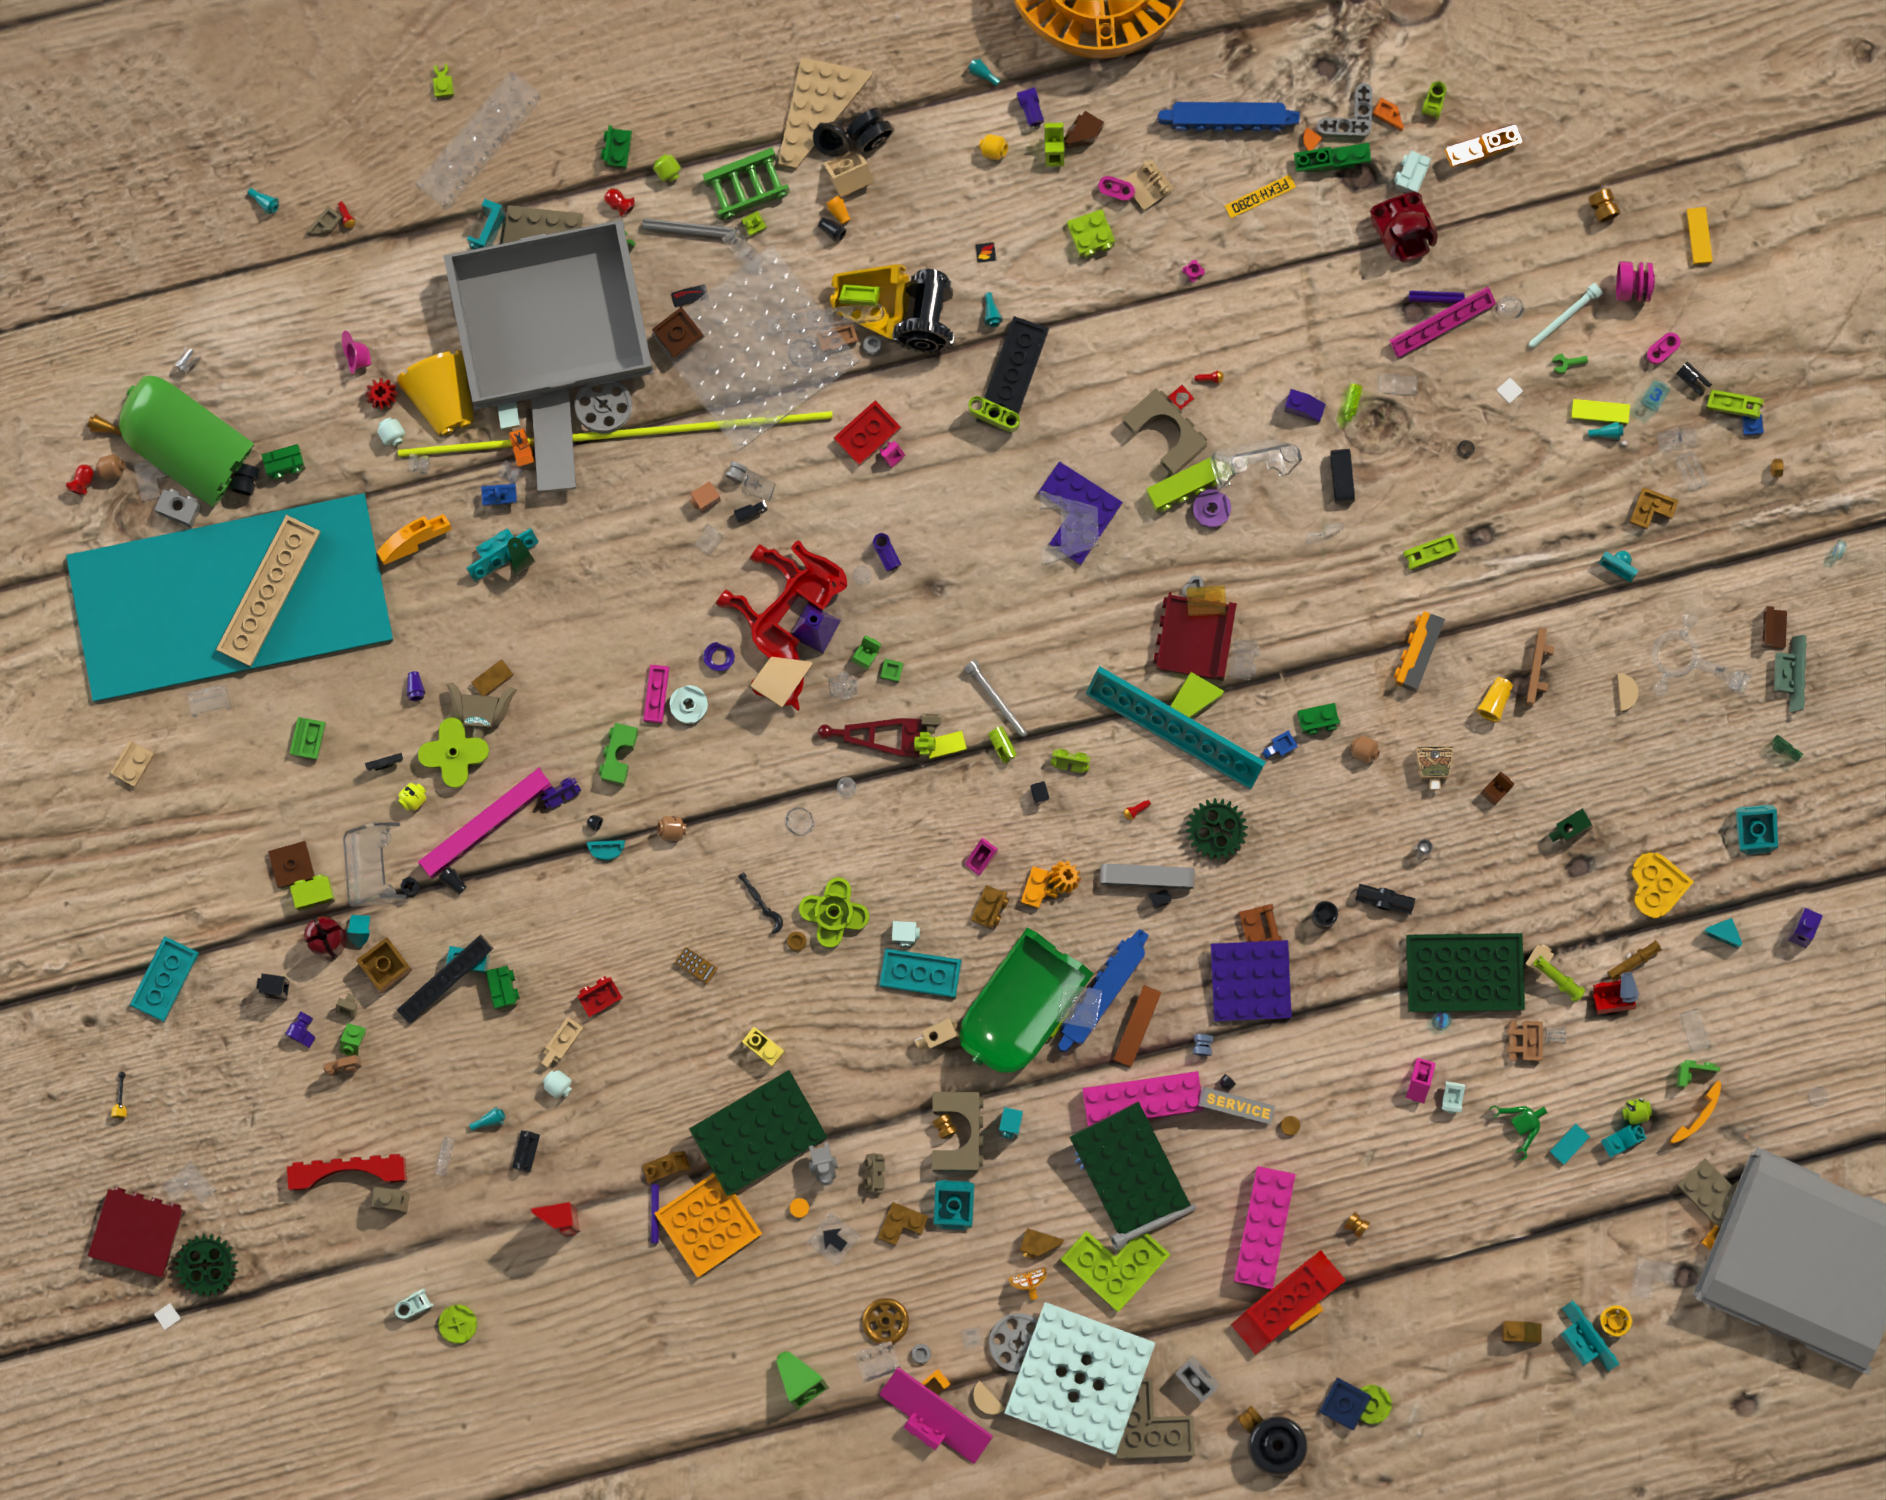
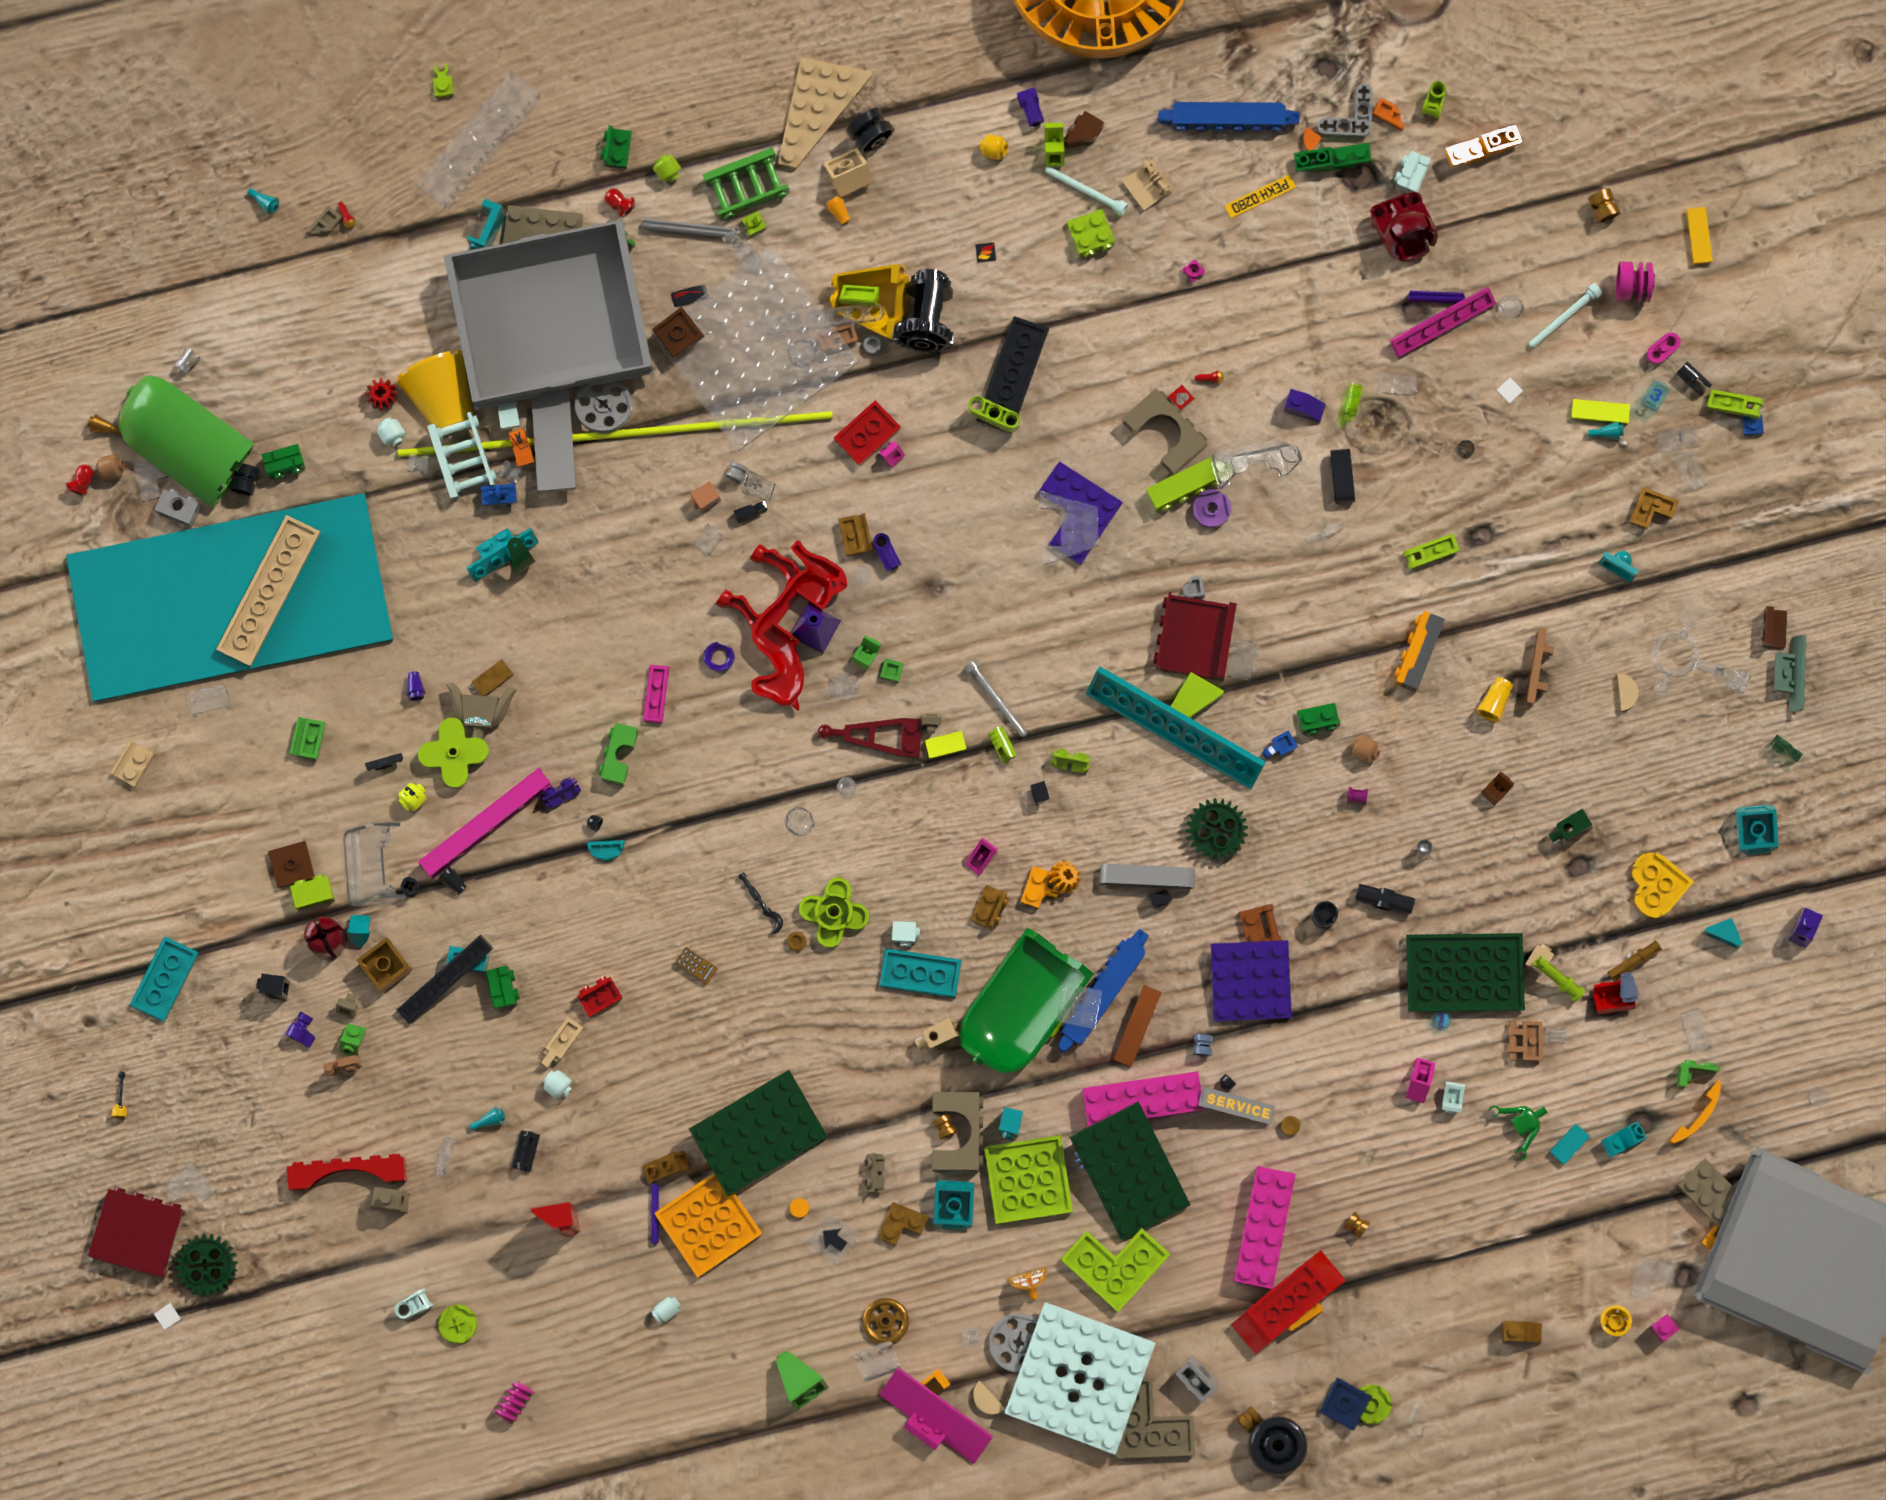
dark pink piece [342,330,371,374] -> none
light orange slope [377,514,452,565] -> none
medium nougat head [657,816,686,841] -> none
light aqua plate [669,685,708,724] -> none
light yellow slope [742,1027,785,1068] -> none
tan slope [750,657,813,708] -> none
light grey hinge [809,1142,838,1186] -> none
black helmet [813,120,851,157] -> none
black cone [818,217,847,242] -> none
light grey tile [911,1344,931,1364] -> none
lime gear [915,732,936,756] -> none
teal cone [967,58,1000,86] -> none
teal cone [984,292,1003,327] -> none
pearl gold slope [1020,1228,1064,1259] -> none
dark pink plate [1098,176,1136,201] -> none
light grey piece [1110,1203,1196,1250] -> none
red piece [1124,800,1151,820] -> none
clear yellow plate [1186,586,1227,616] -> none
torso [1415,746,1453,791] -> none
bright green bar [1552,354,1588,374] -> none
teal bracket [1560,1300,1619,1372] -> none
lime head [1622,1098,1652,1125] -> none
pearl gold tile [1770,459,1784,478] -> none
clear light blue tile [1832,540,1847,560] -> none
none -> light aqua fence [427,412,497,500]
none -> dark pink piece [494,1381,535,1424]
none -> light aqua brick [651,1296,681,1324]
none -> pearl gold plate [838,513,873,557]
none -> lime plate [984,1135,1073,1224]
none -> light aqua piece [1045,167,1128,217]
none -> magenta bush [1347,787,1368,806]
none -> dark pink brick [1649,1314,1679,1343]

